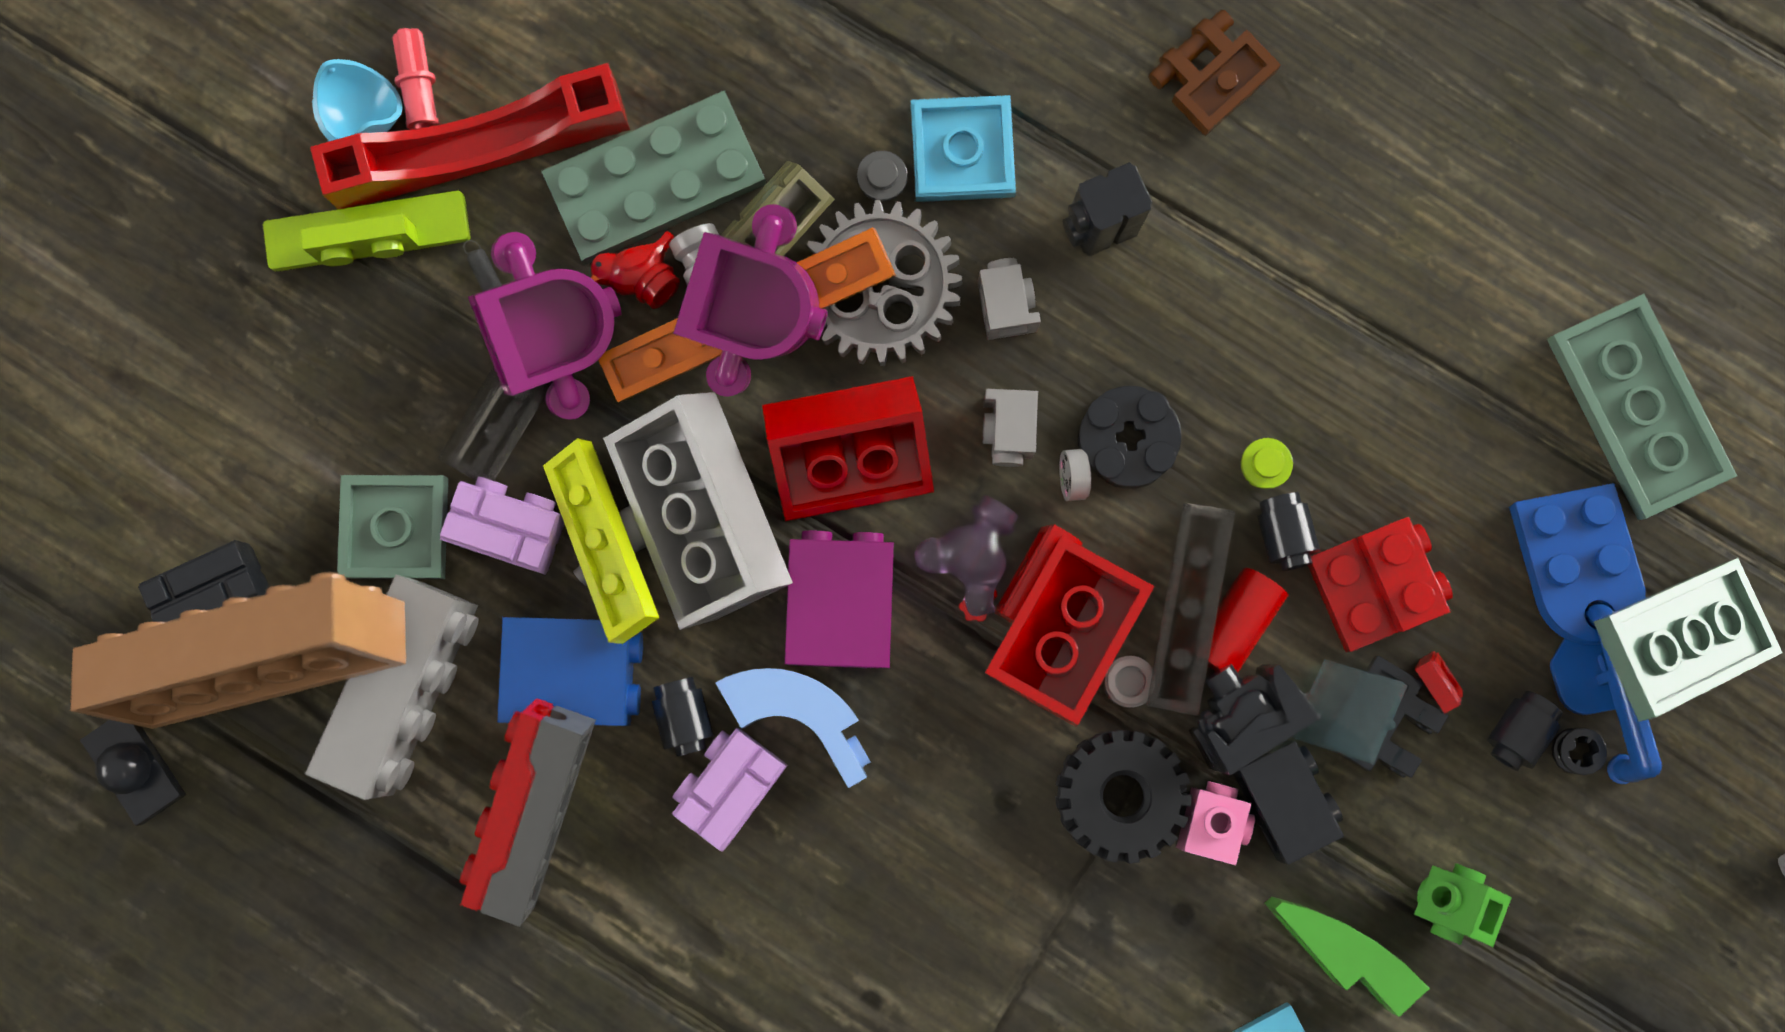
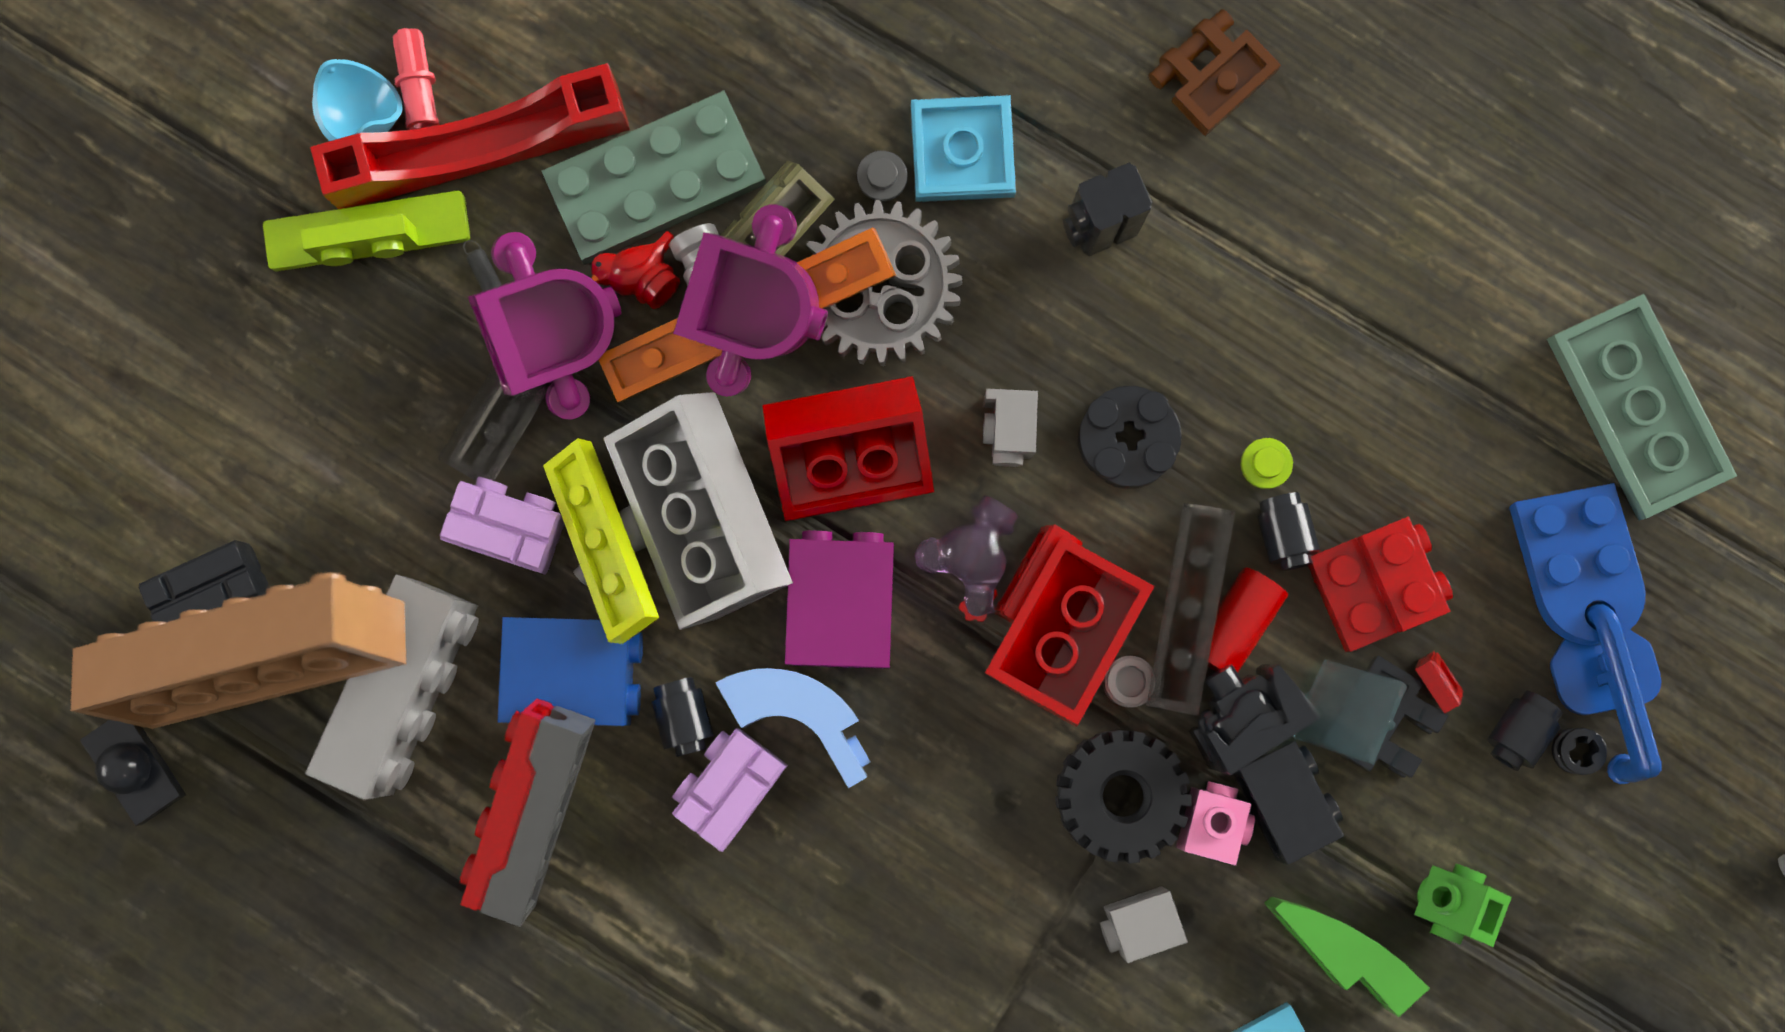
sand green plate [337,475,448,579] -> none
light grey brick [977,258,1041,340] -> none
light grey tile [1059,449,1091,501] -> none
plate [1593,558,1783,722] -> none
none -> light grey brick [1100,886,1187,963]

